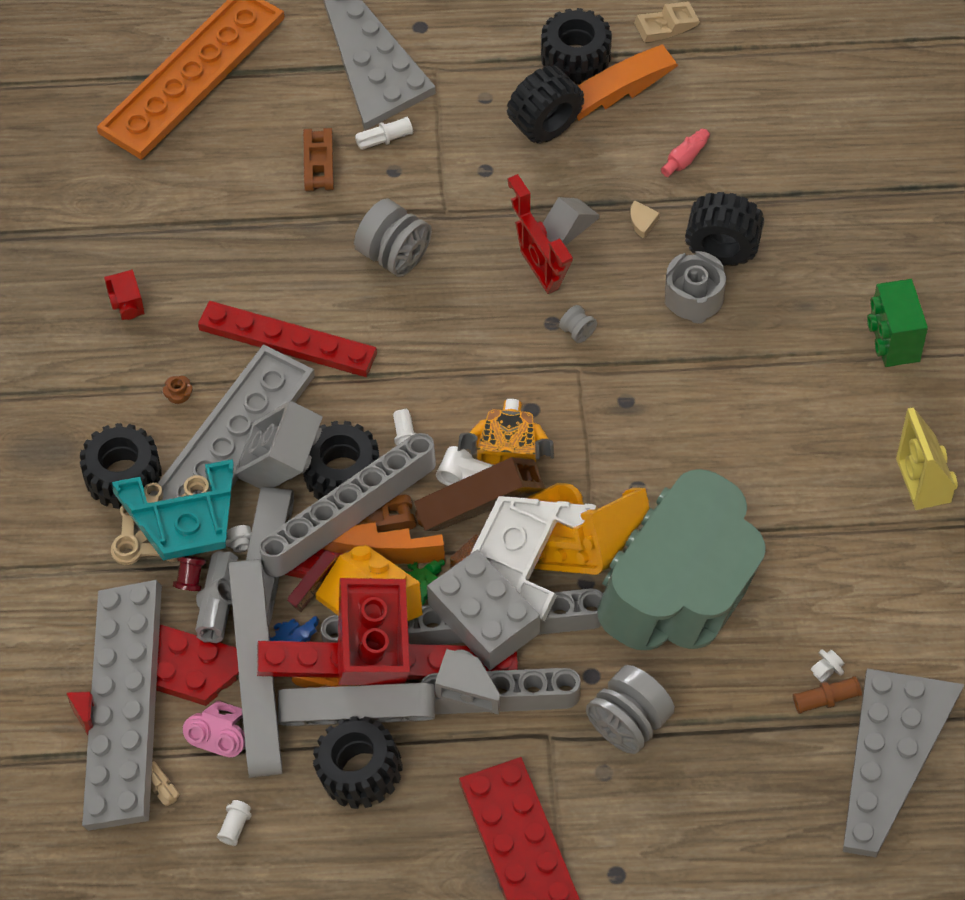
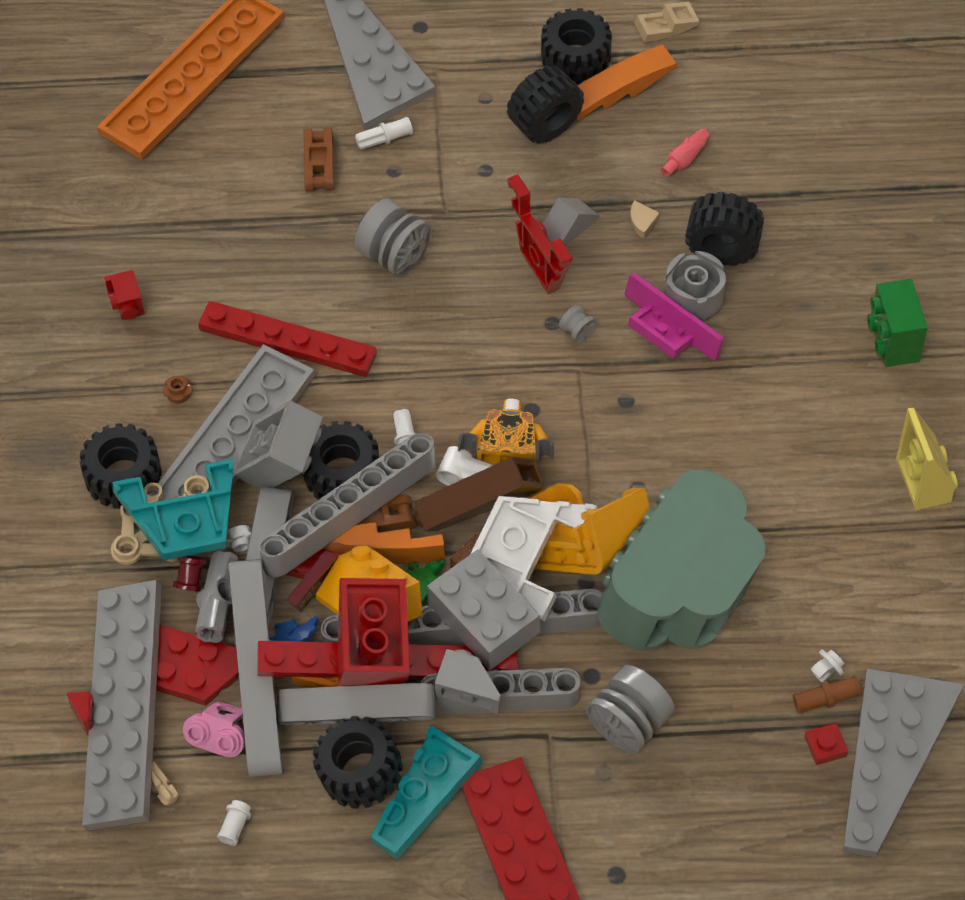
none -> teal wing [370,725,483,860]
none -> dark pink bracket [624,273,724,361]
none -> red plate [804,723,848,766]

